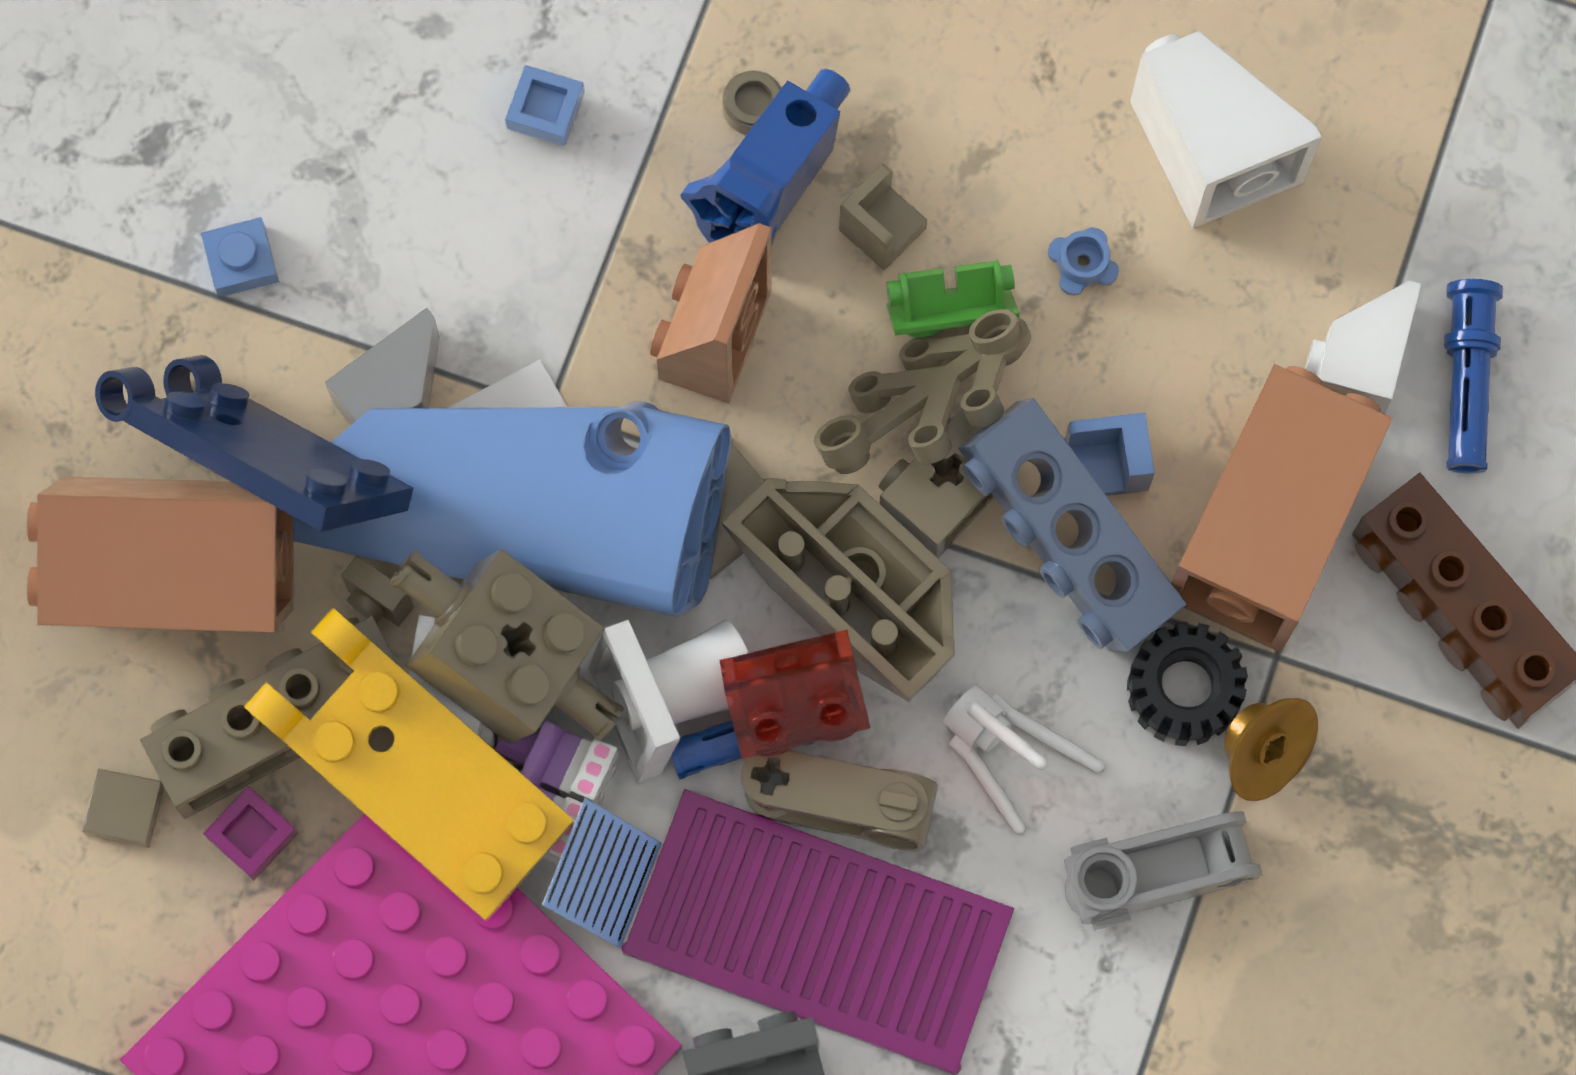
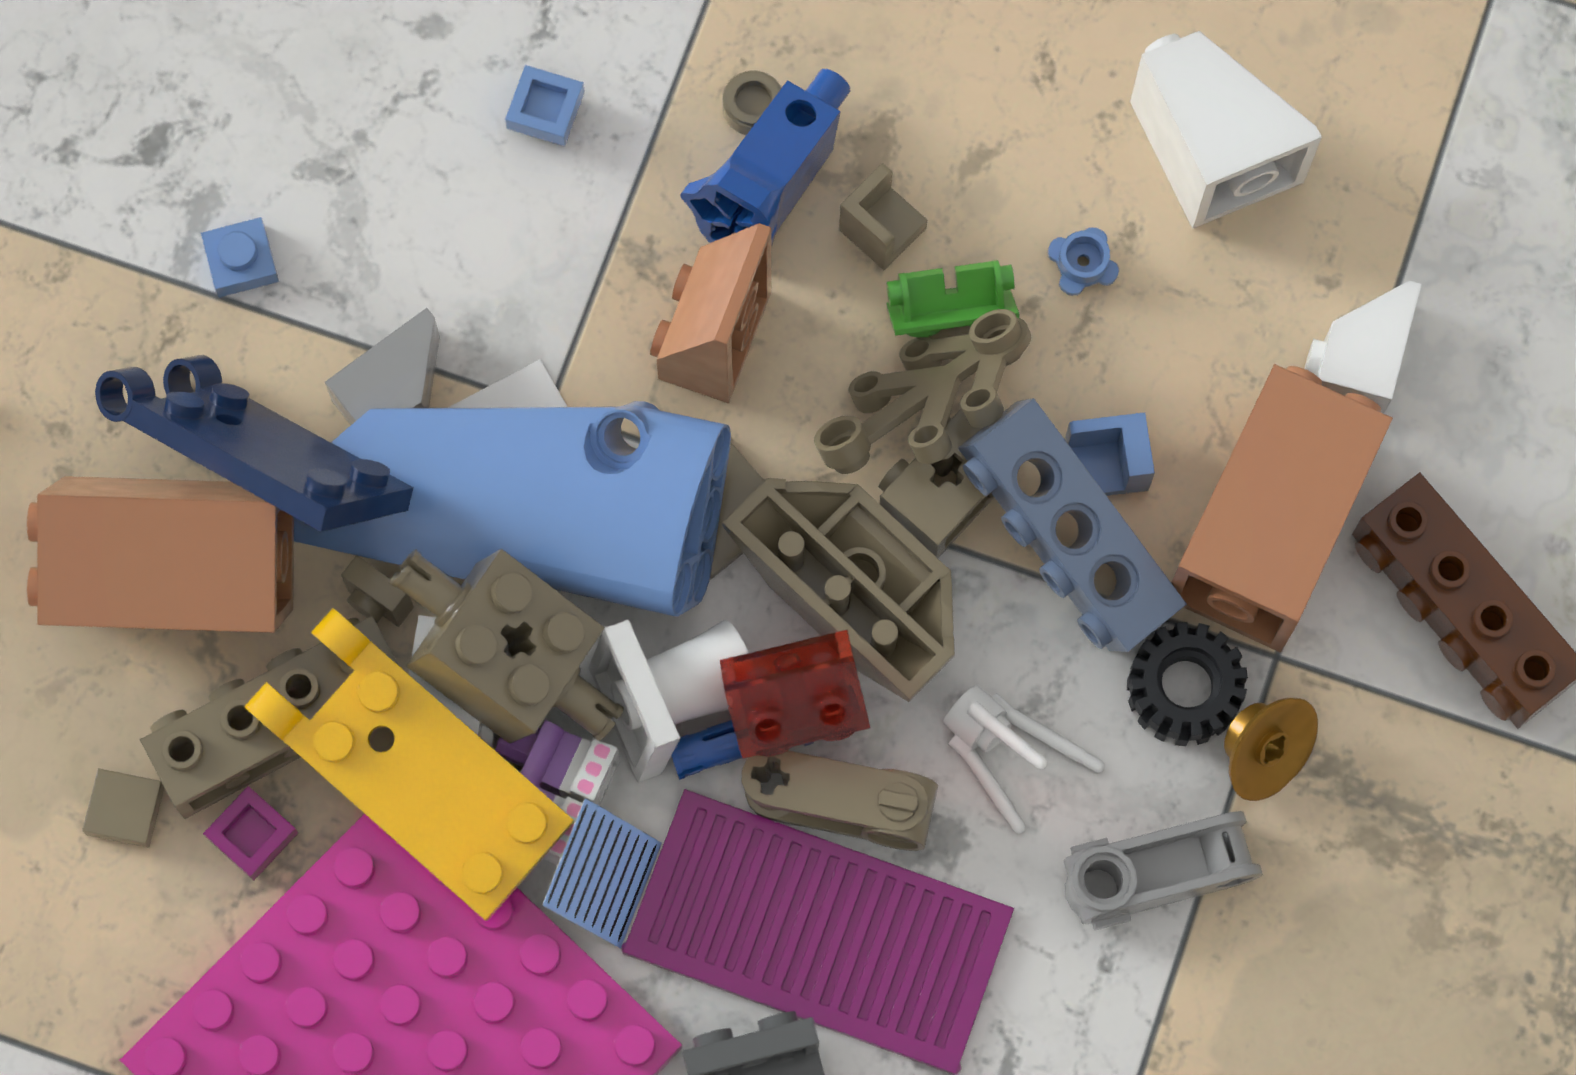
blue pin [1444,279,1503,474] -> none

